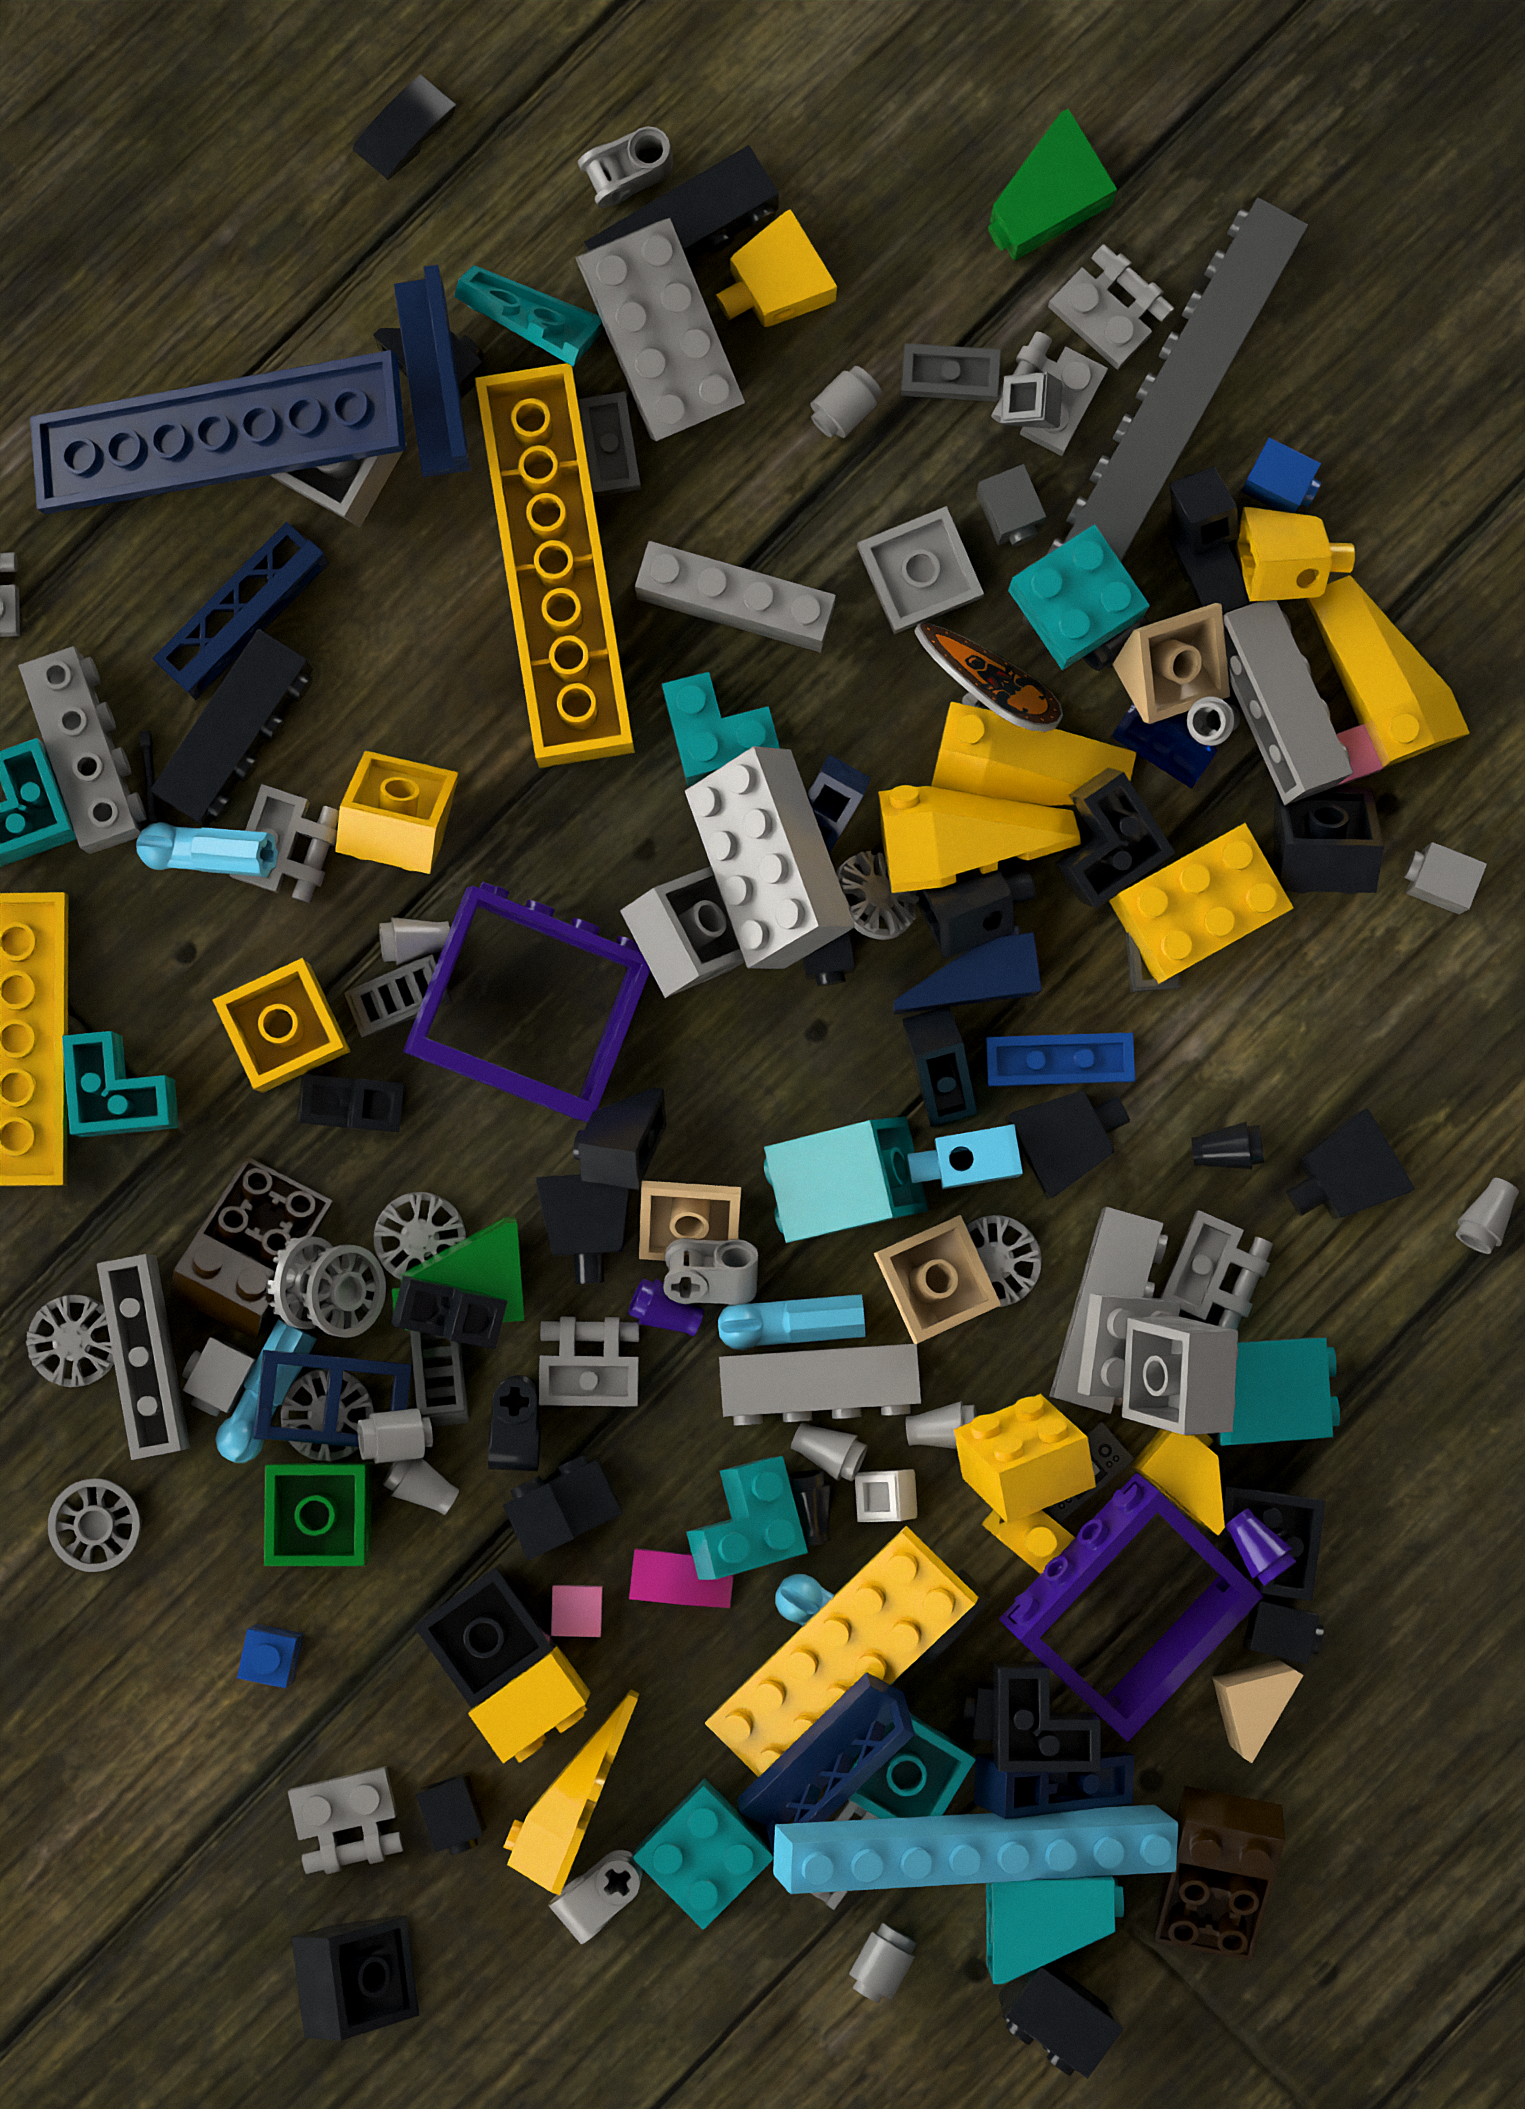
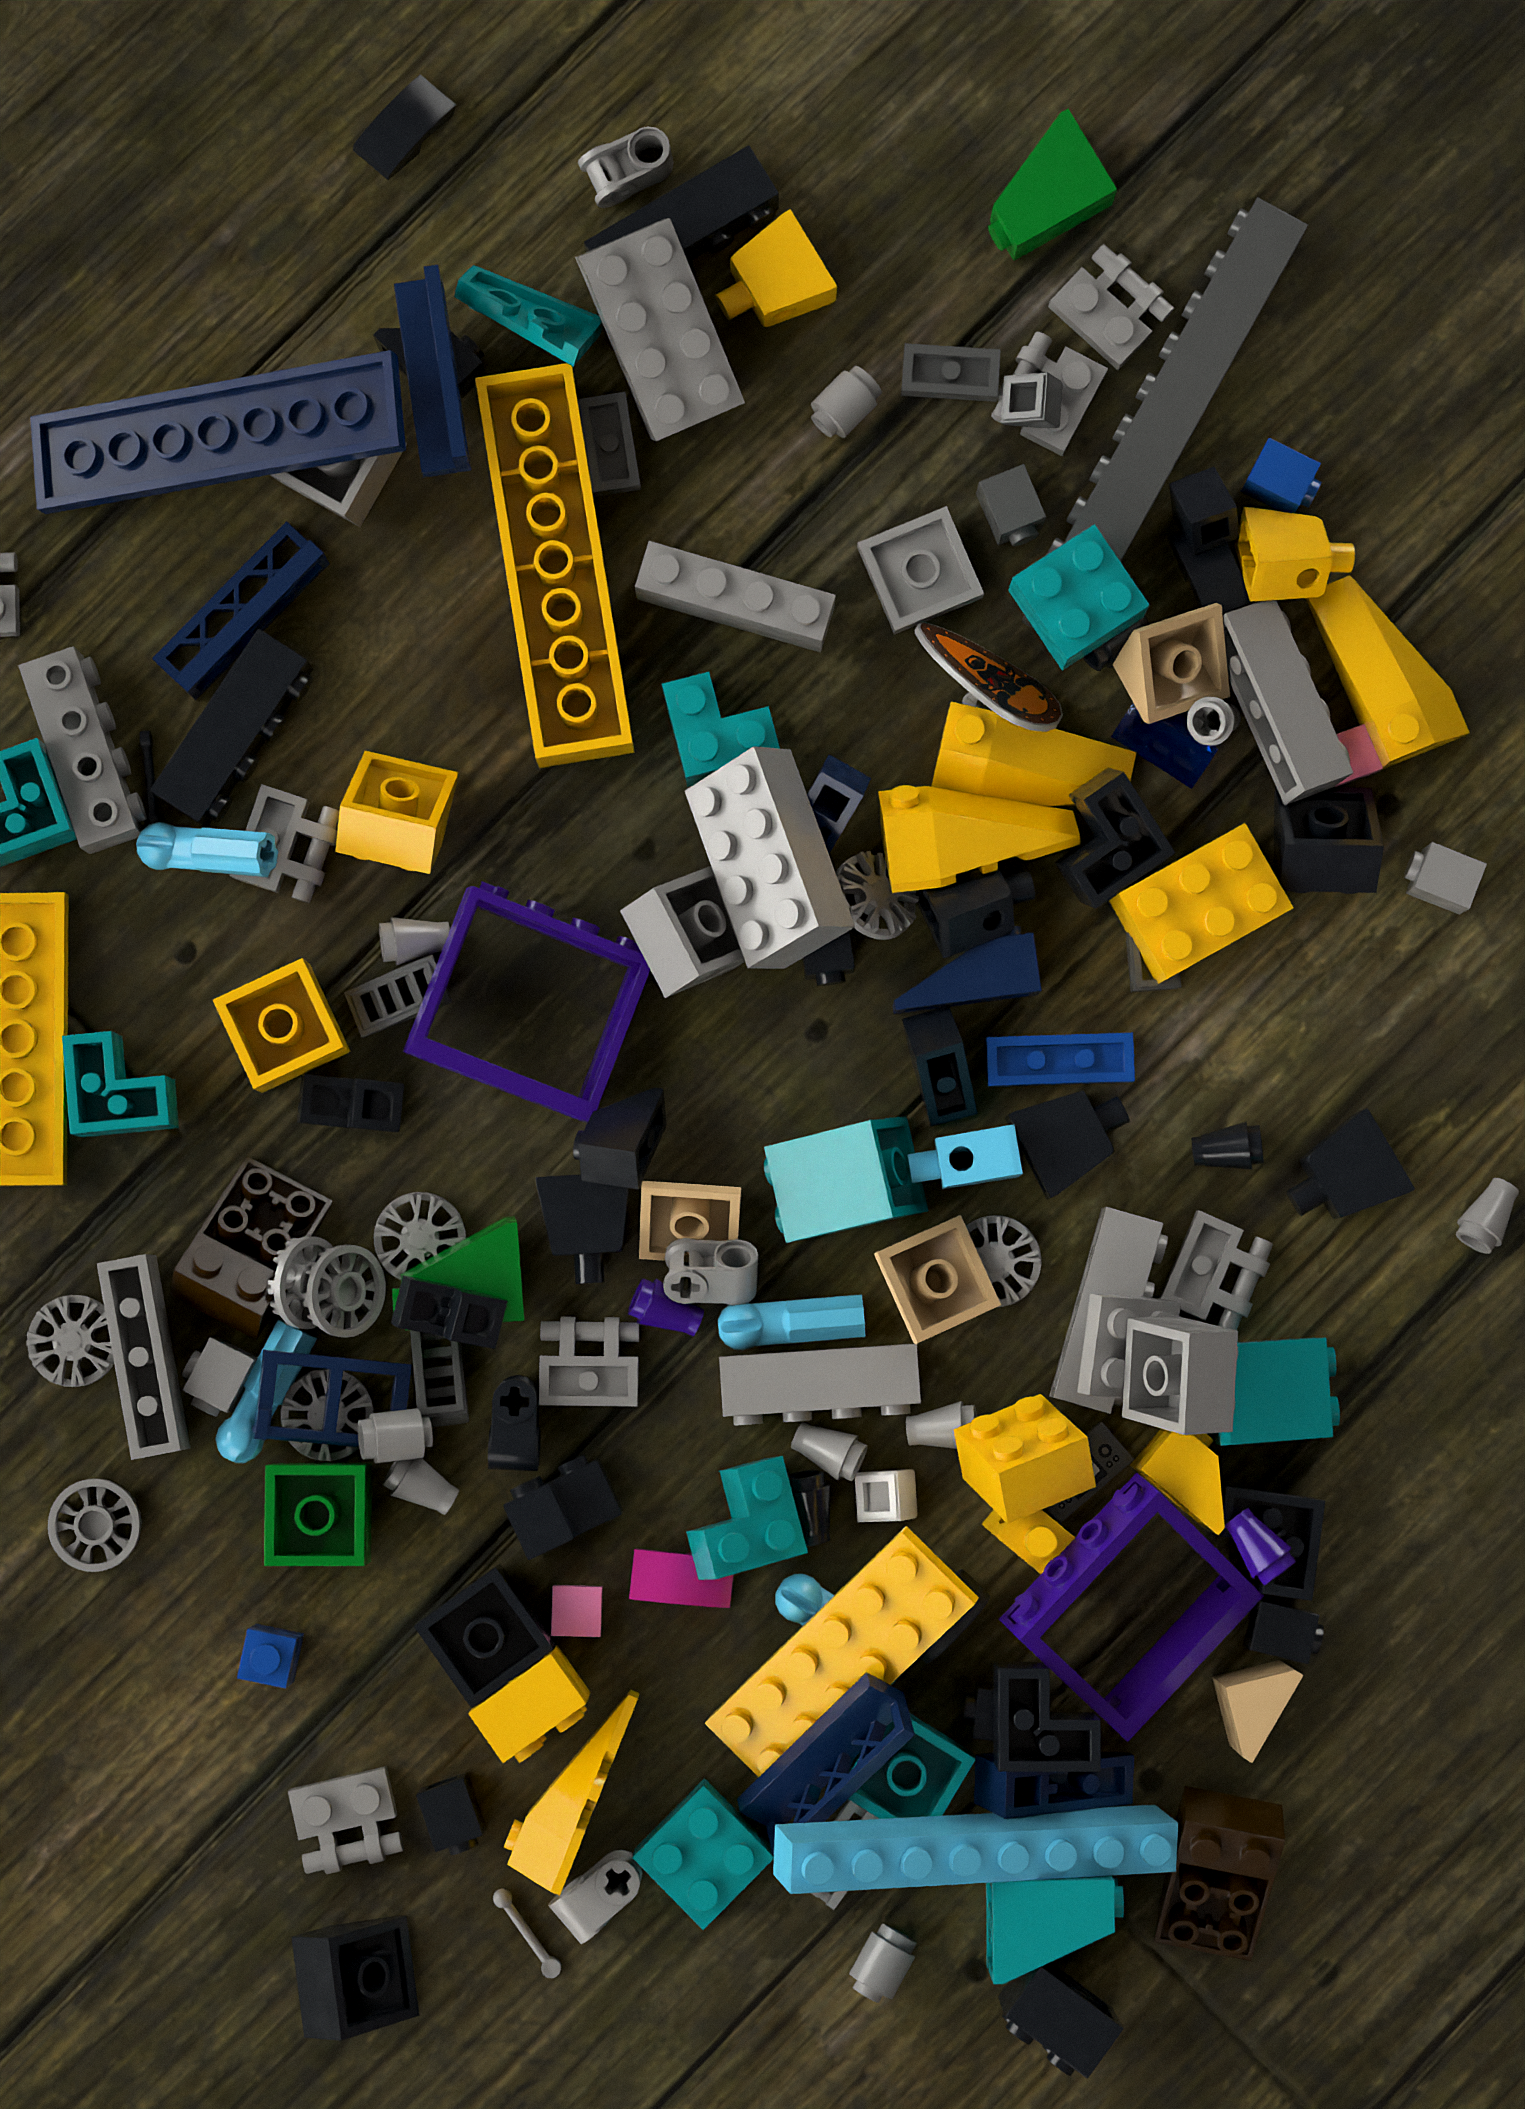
none -> light grey hinge [493,1888,561,1978]

